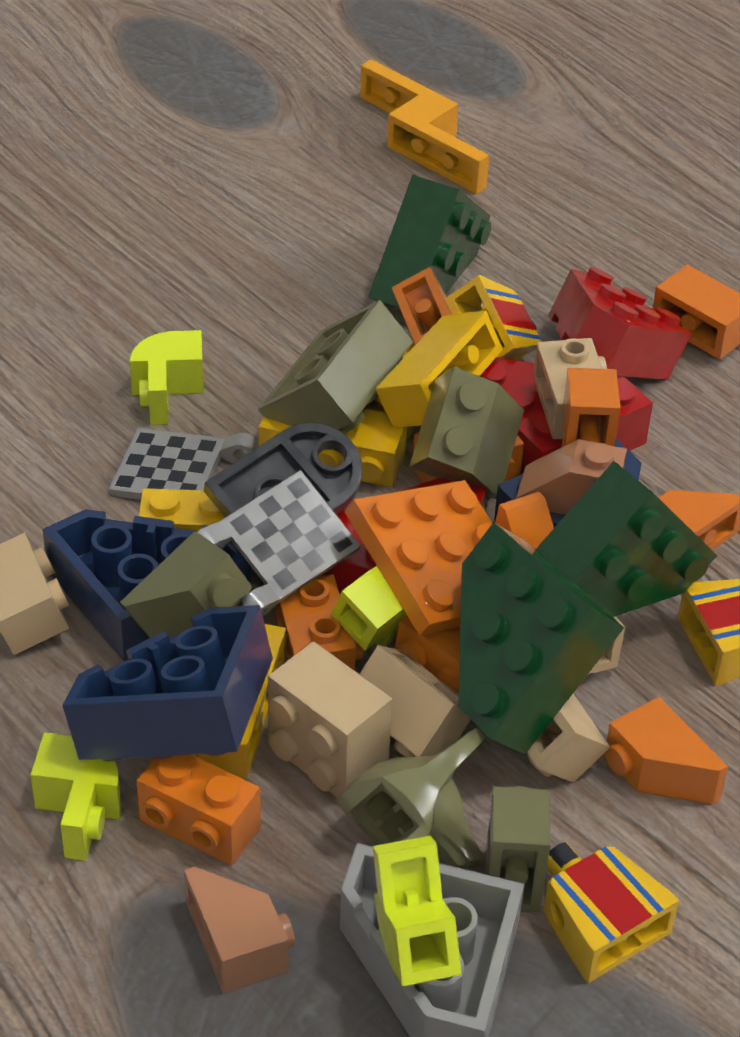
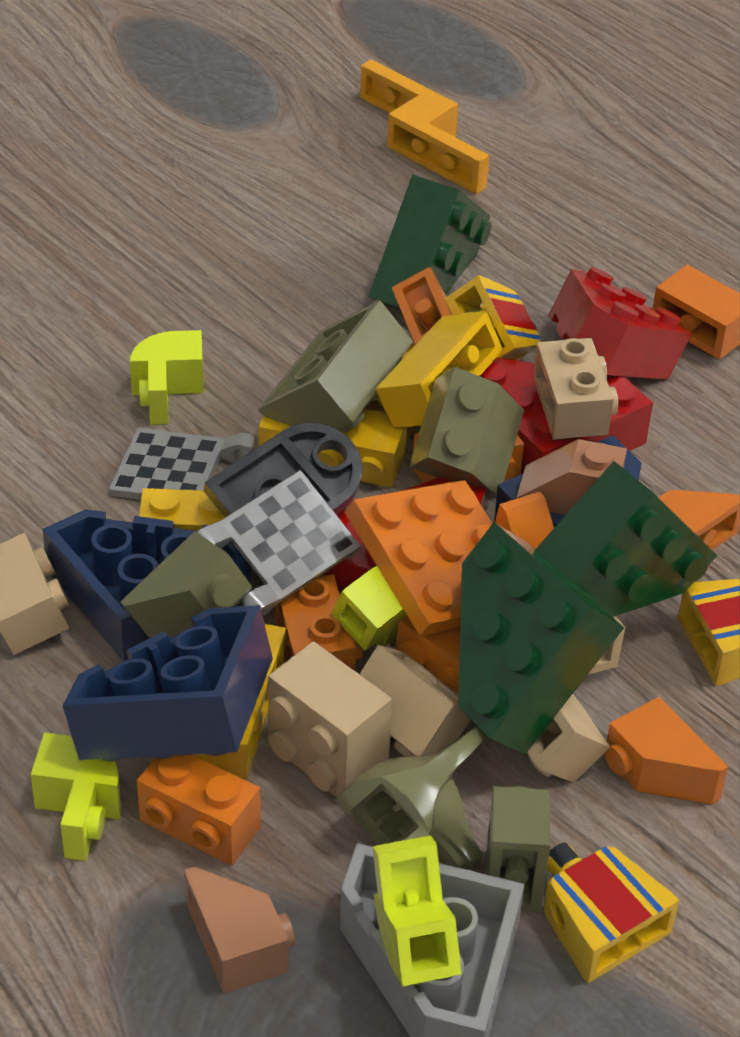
orange slope [561,368,620,448] -> none

